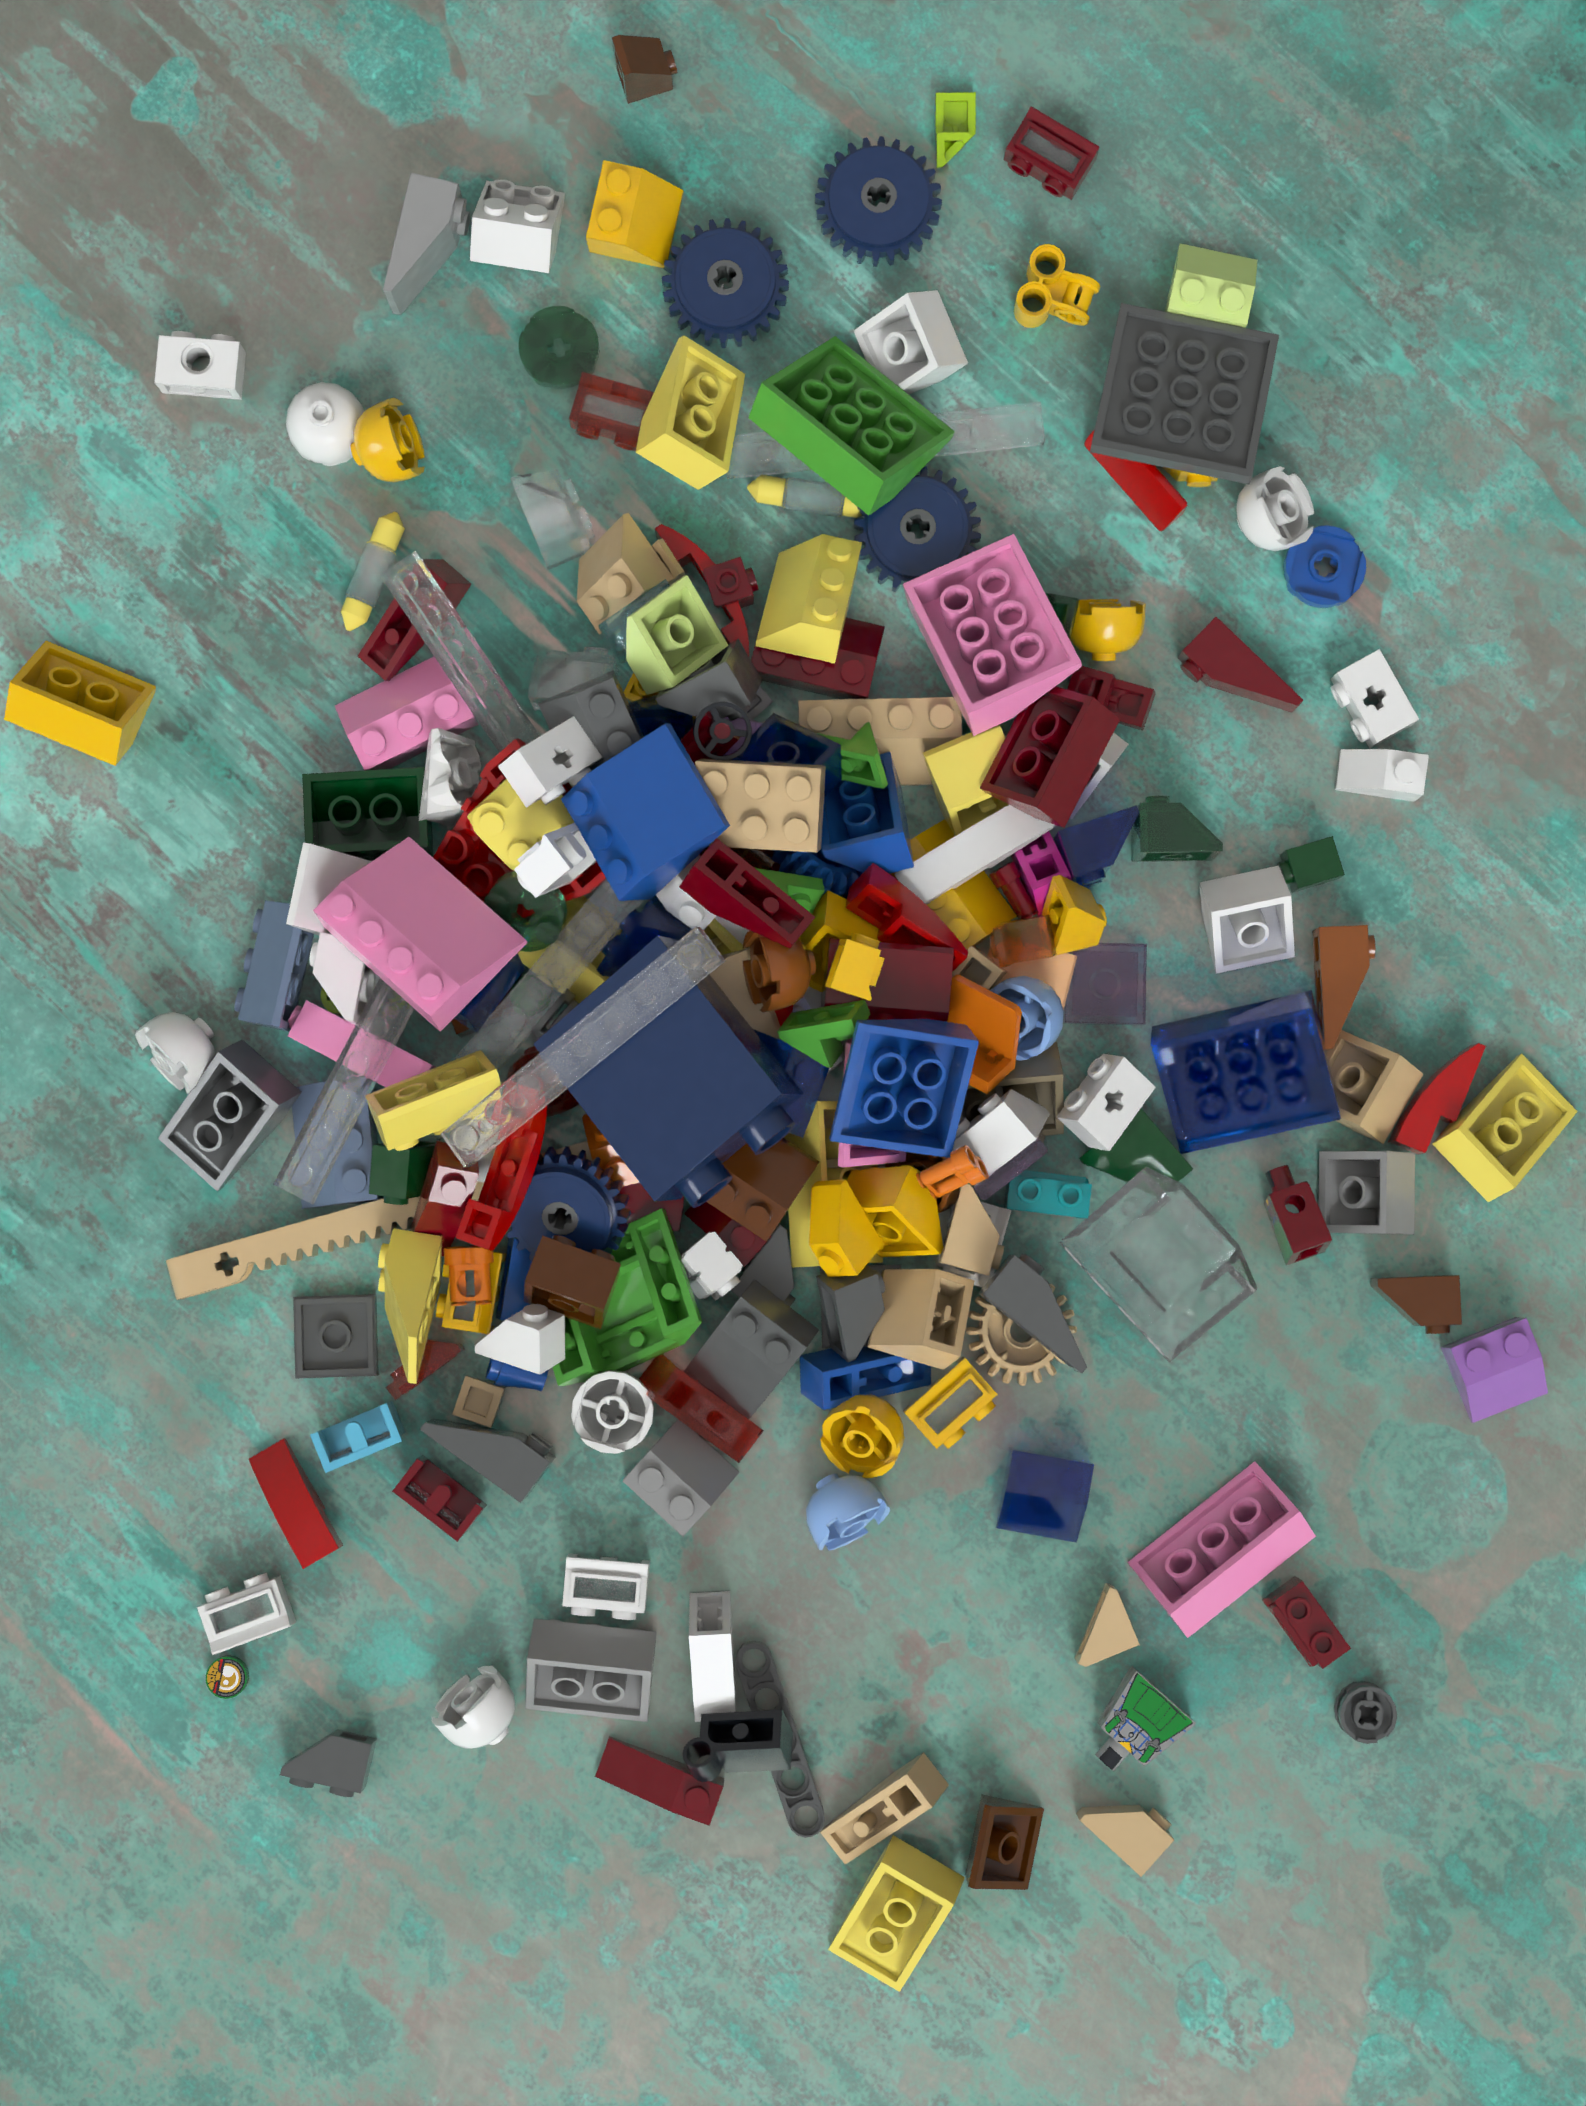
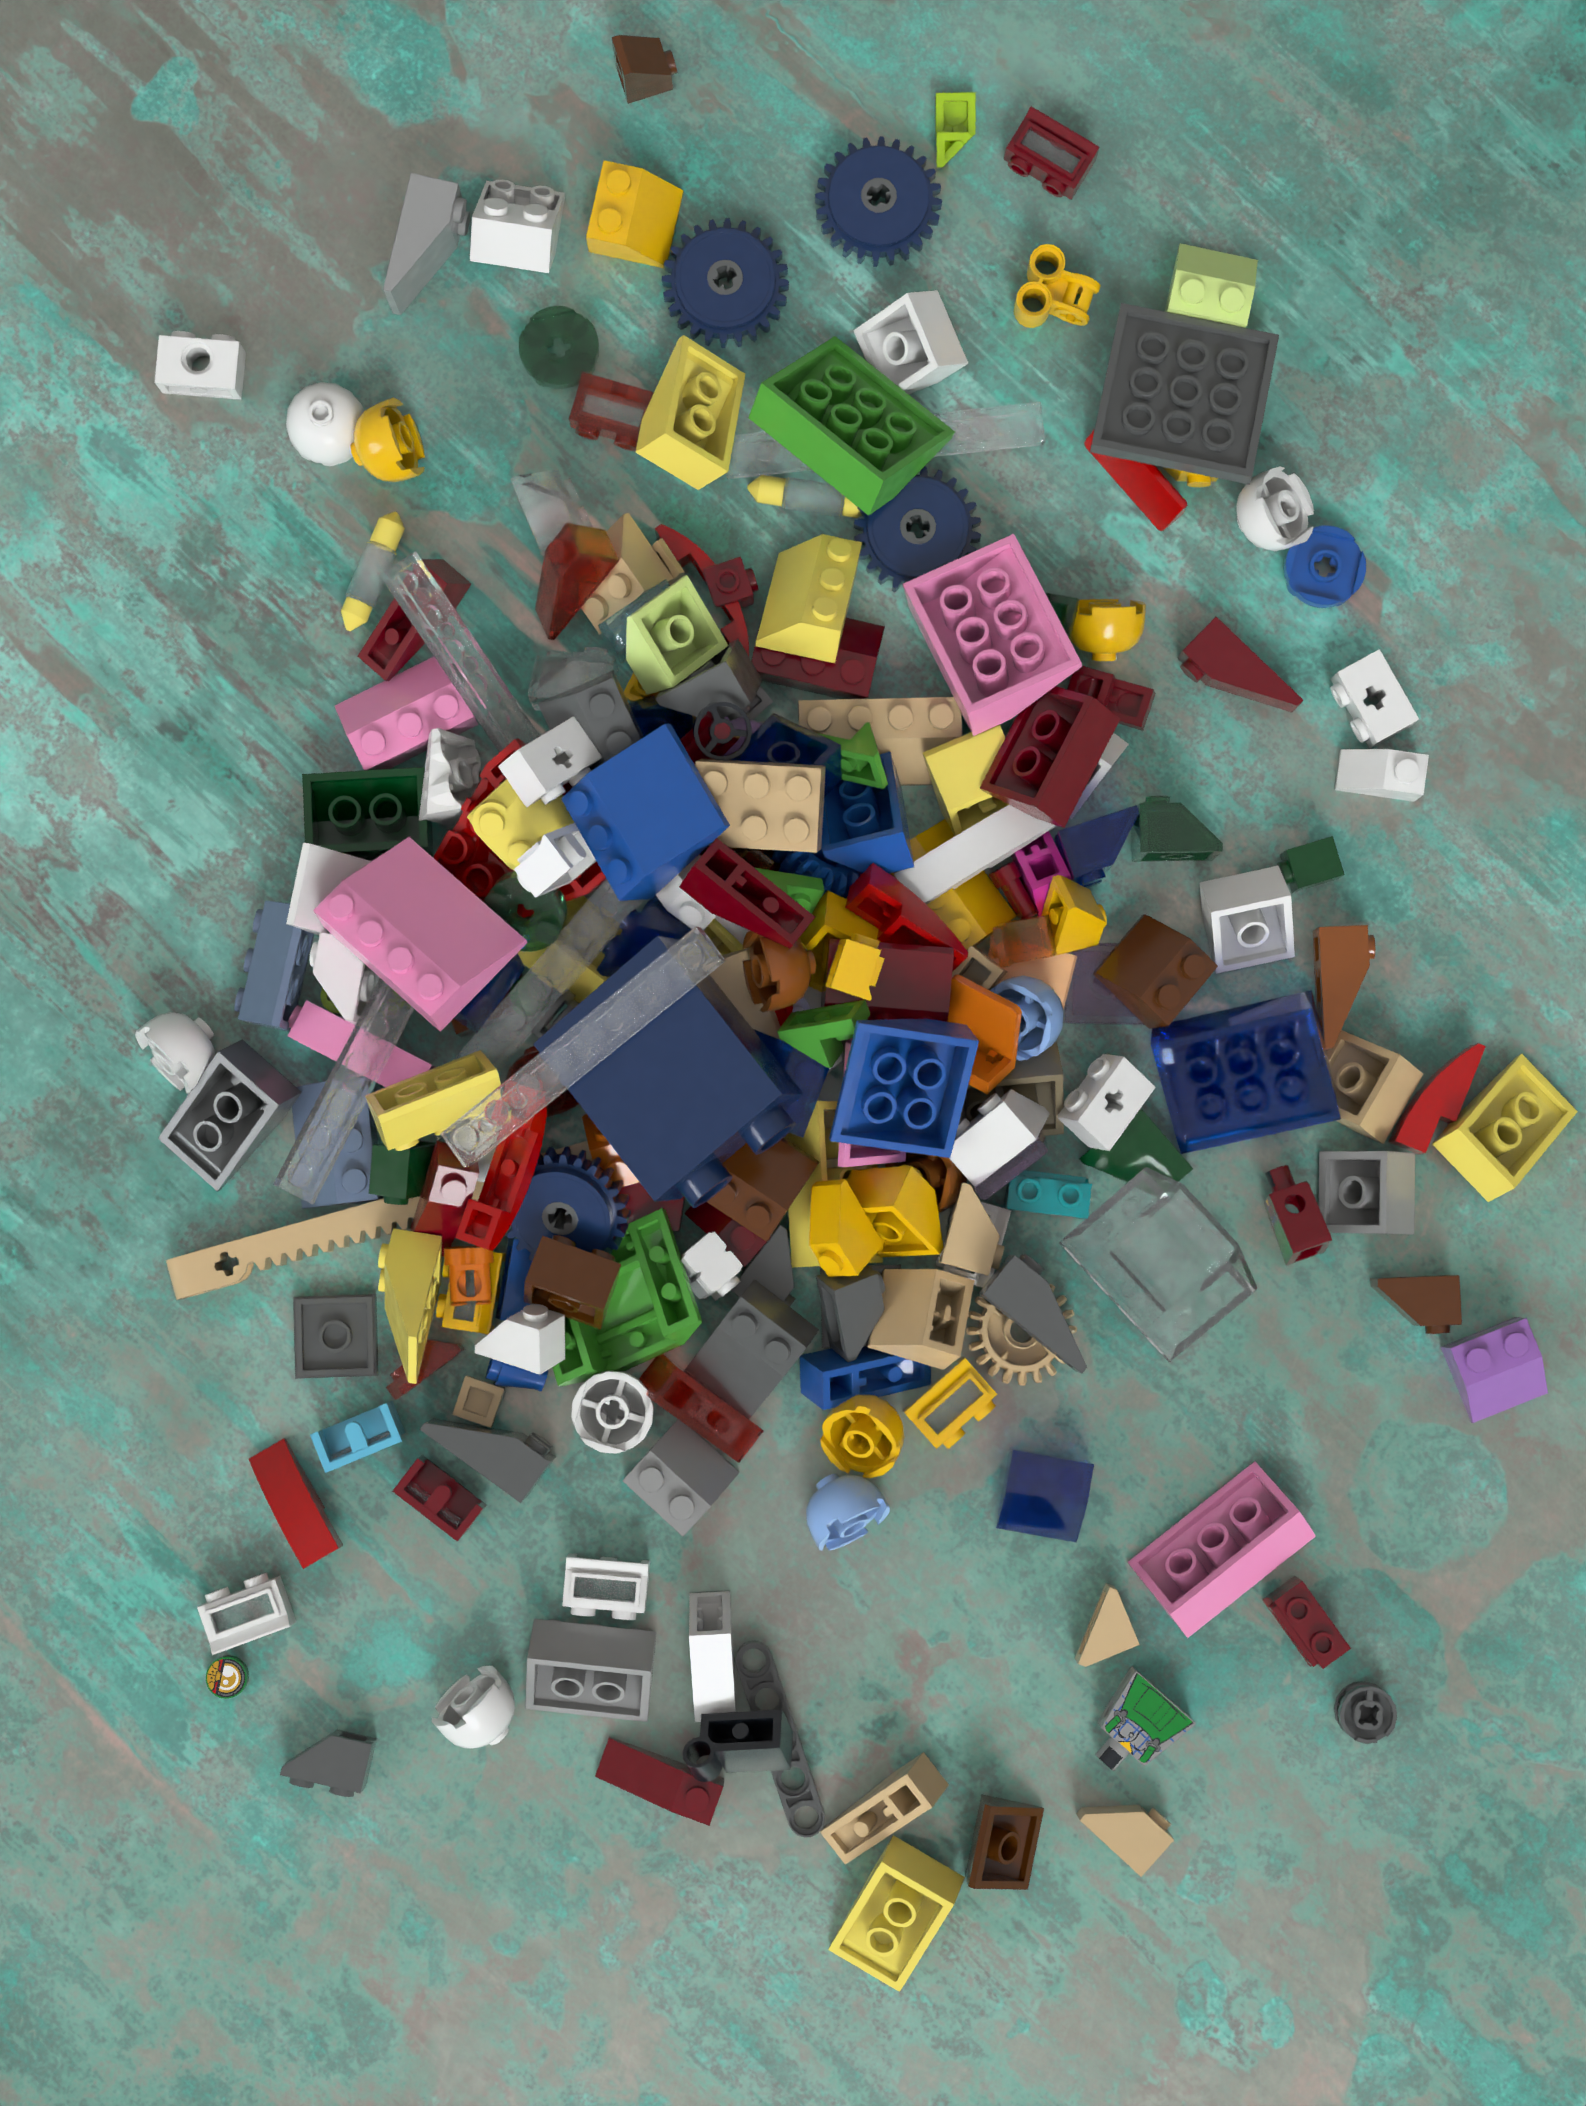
yellow slope [4,641,156,766] -> none
orange piece [916,1145,989,1199] -> none
none -> clear red slope [535,523,619,640]
none -> reddish brown slope [1093,914,1218,1029]

